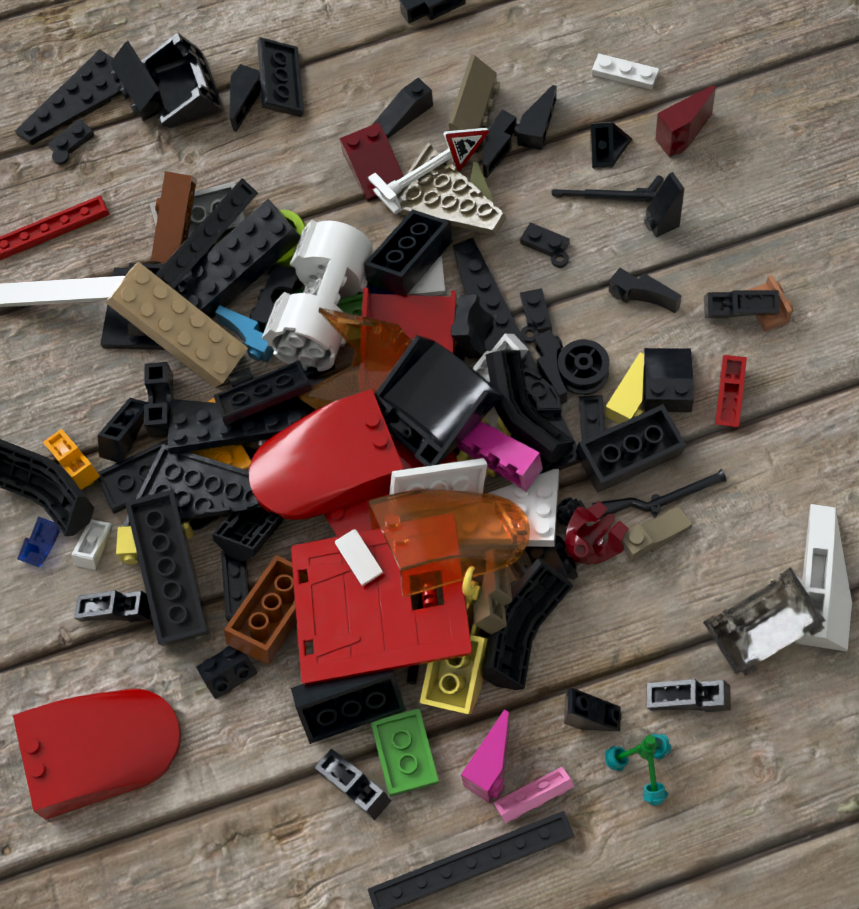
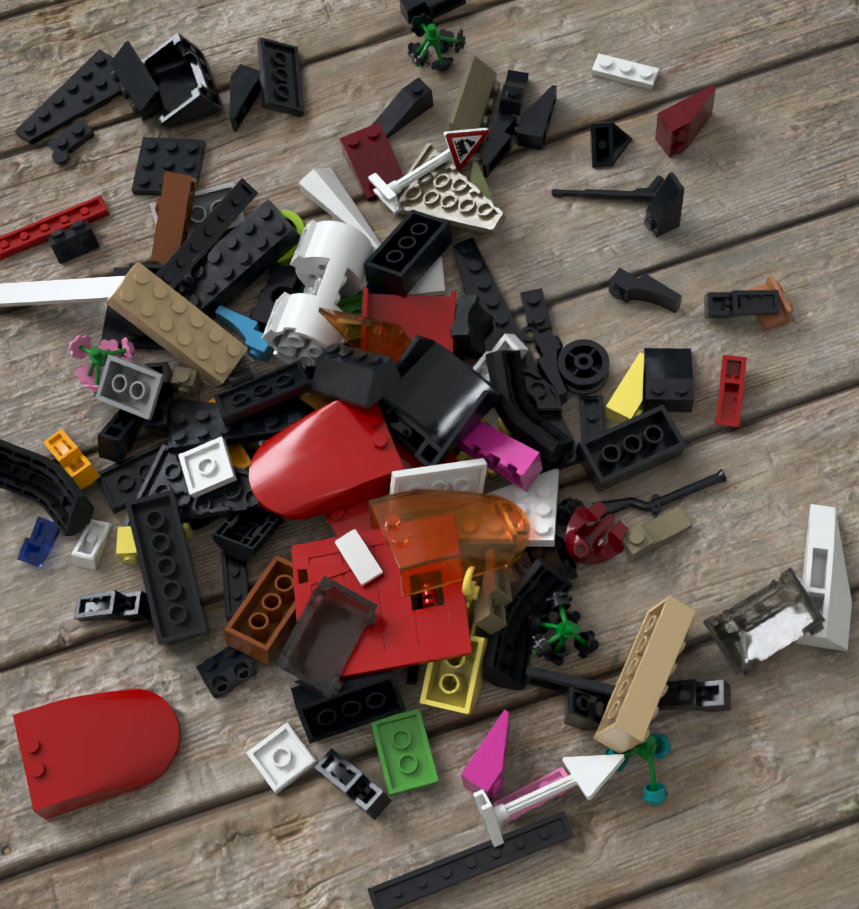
black hinge [520,222,570,268] -> none
none -> black bracket [47,220,99,264]
none -> bright pink plant [69,335,135,395]
none -> light grey slope [95,355,165,420]
none -> black plate [131,137,206,196]
none -> dark tan brick [171,366,203,401]
none -> white plate [179,436,237,498]
none -> white tile [246,722,317,794]
none -> clear smoke windscreen [271,576,378,697]
none -> white wedge [299,168,381,252]
none -> black slope [311,343,402,409]
none -> black plant [407,13,466,71]
none -> white piece [473,754,625,847]
none -> black slope [499,70,529,116]
none -> black tile [525,666,615,702]
none -> black plant [527,591,599,666]
none -> tan brick [593,596,695,754]

